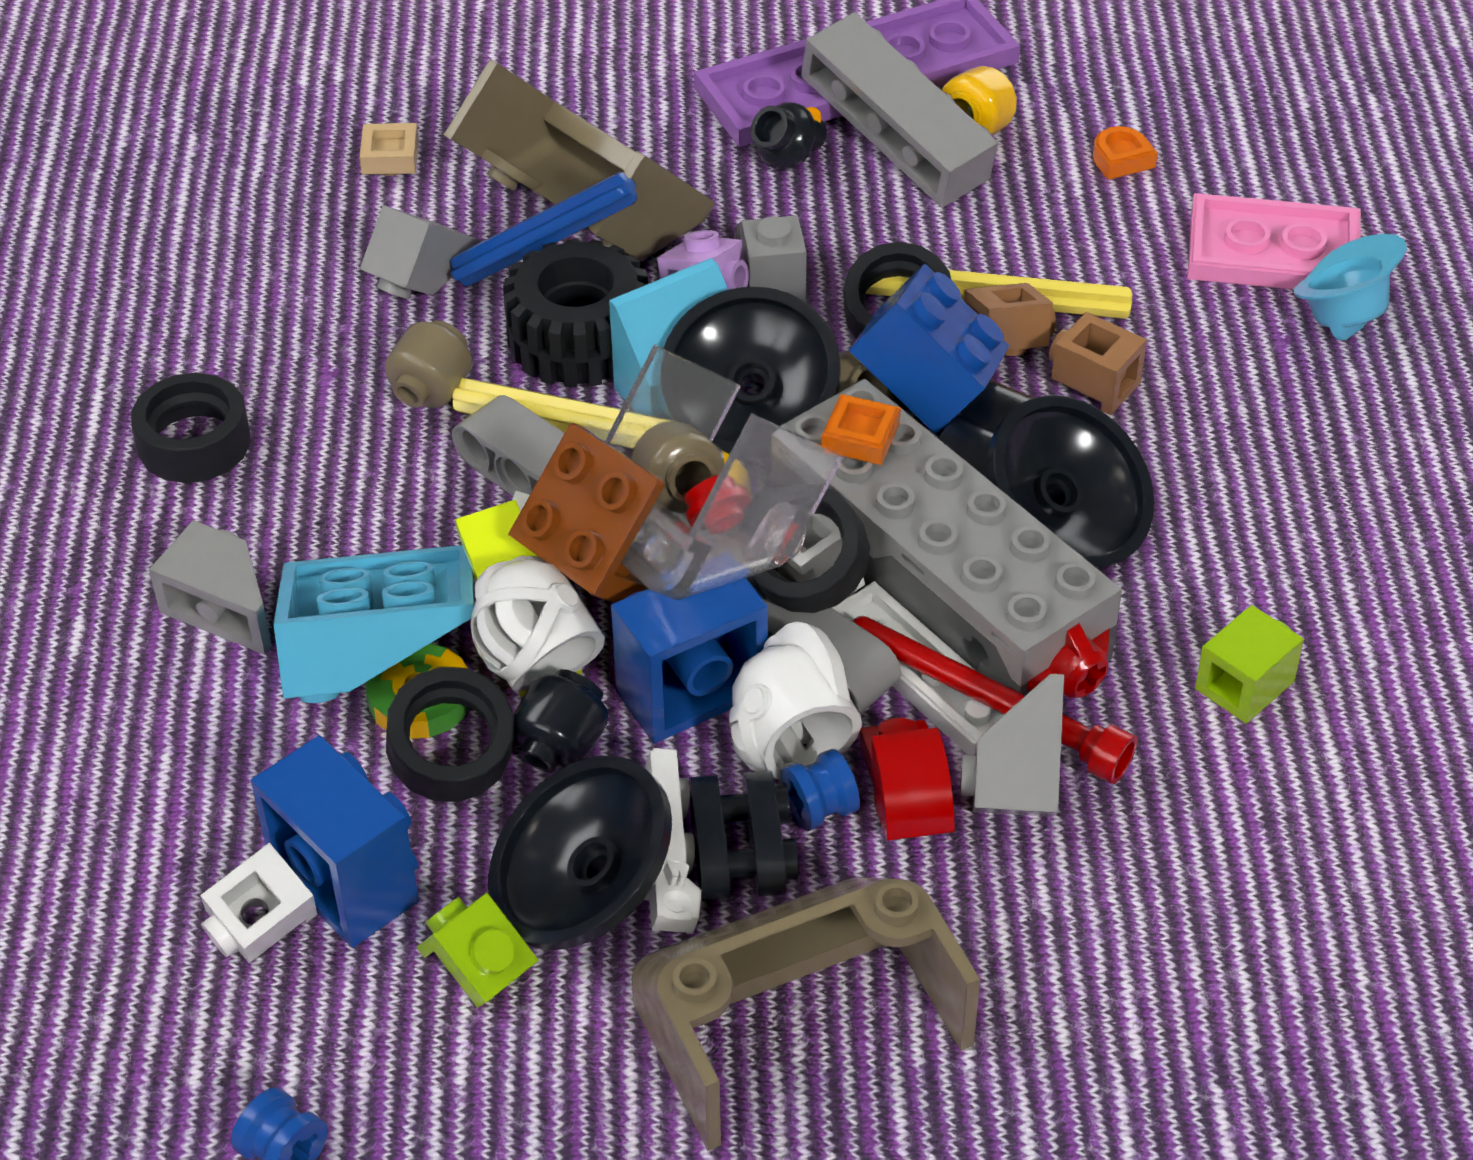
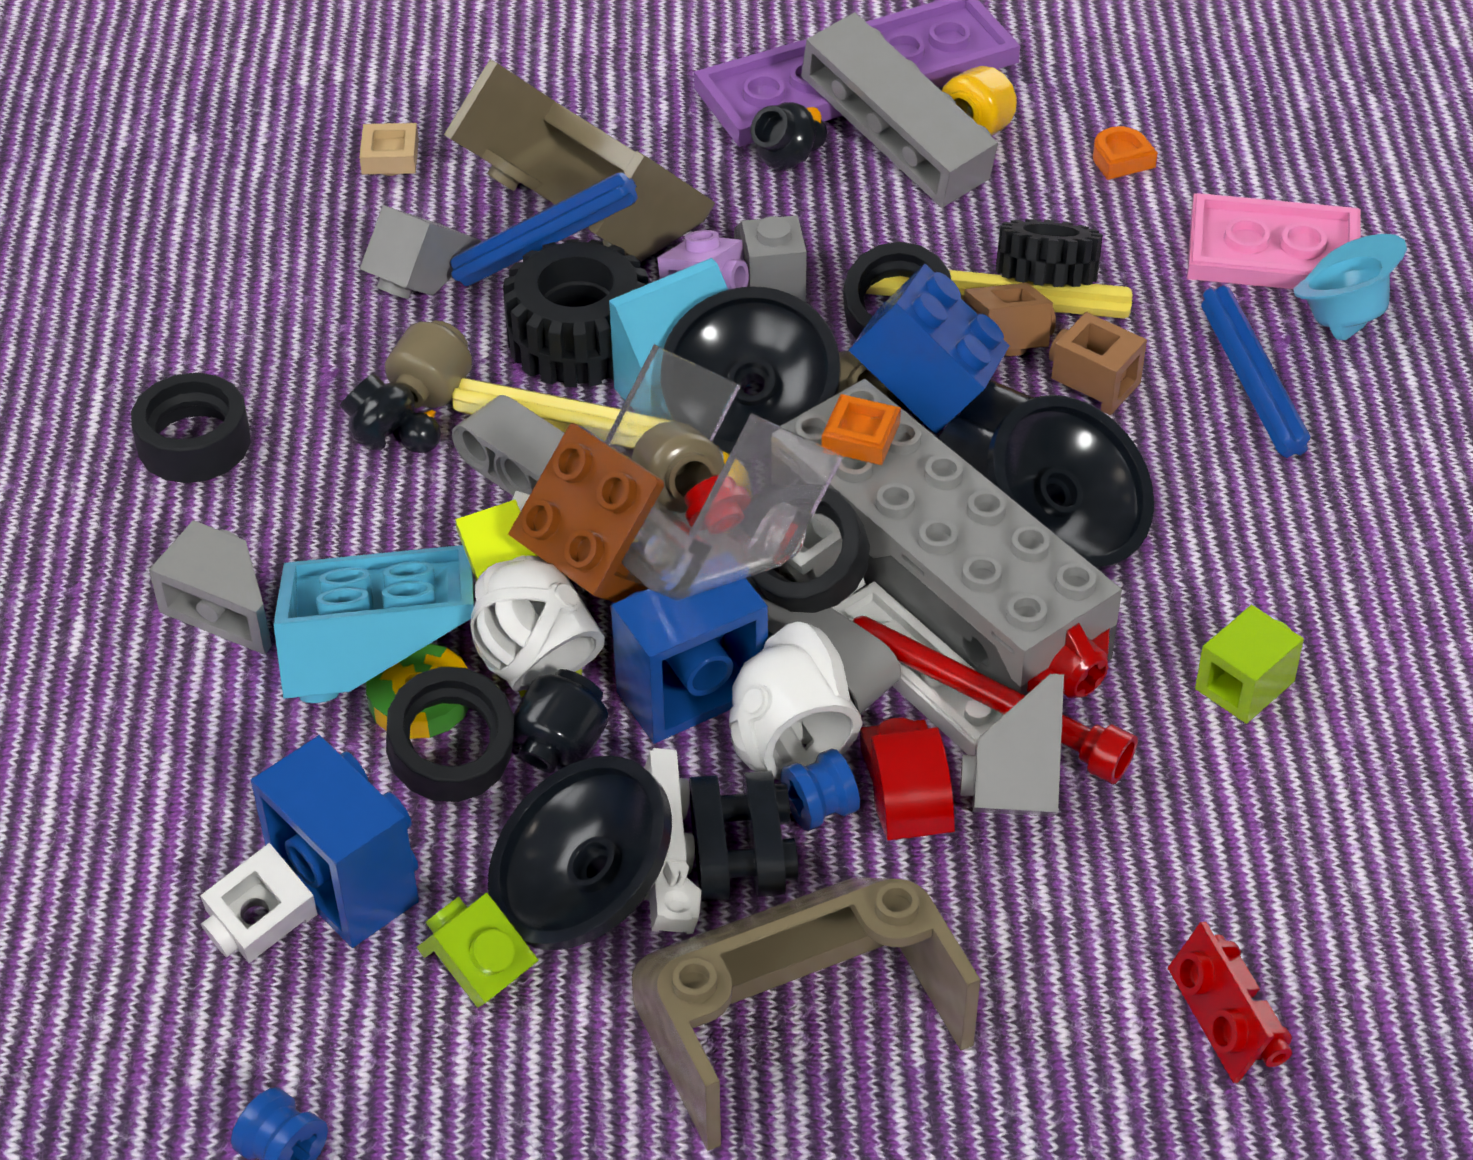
none -> black animal [340,373,441,453]
none -> black tyre [996,219,1103,287]
none -> red hinge [1168,922,1292,1083]
none -> blue axle [1201,285,1310,458]

